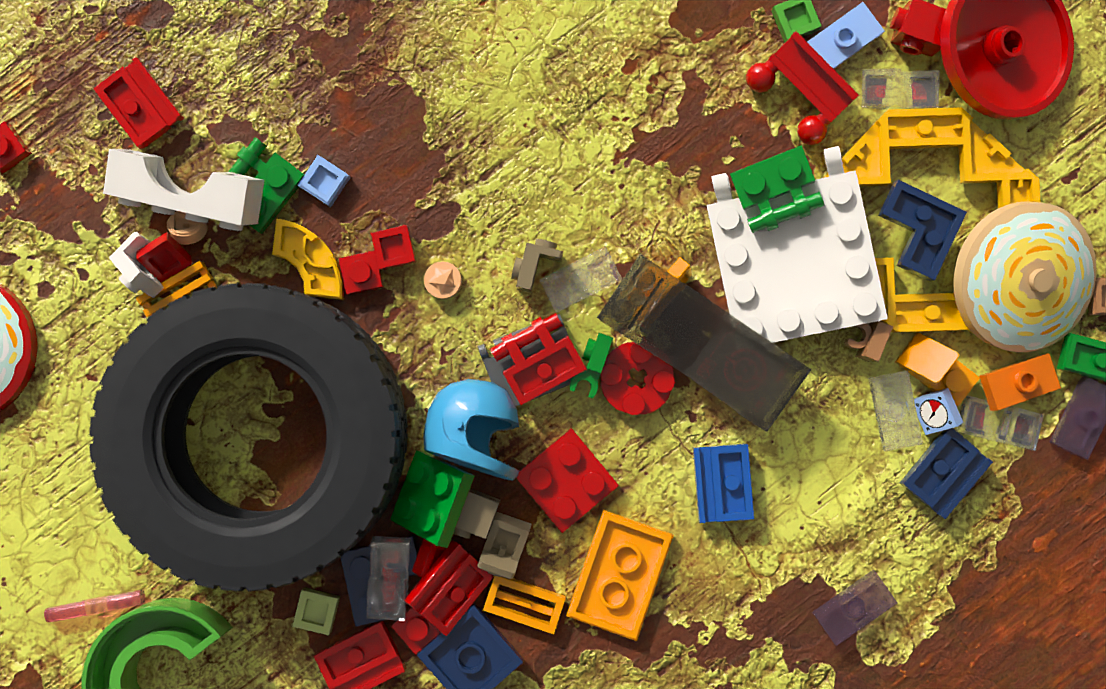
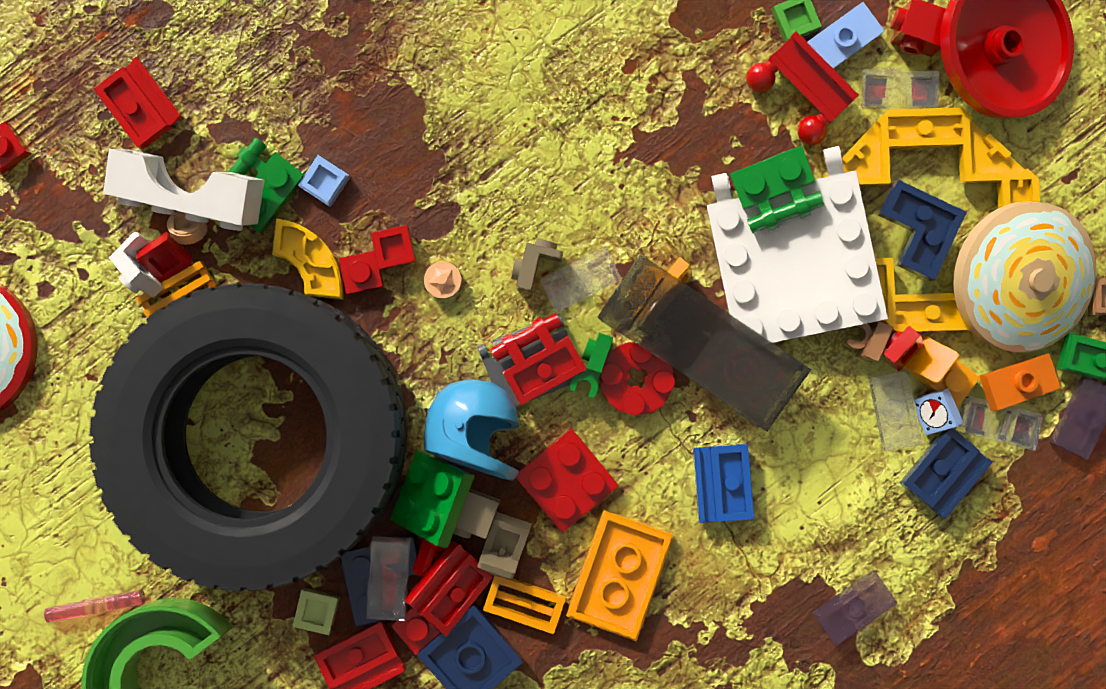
none -> plate [883,326,924,372]

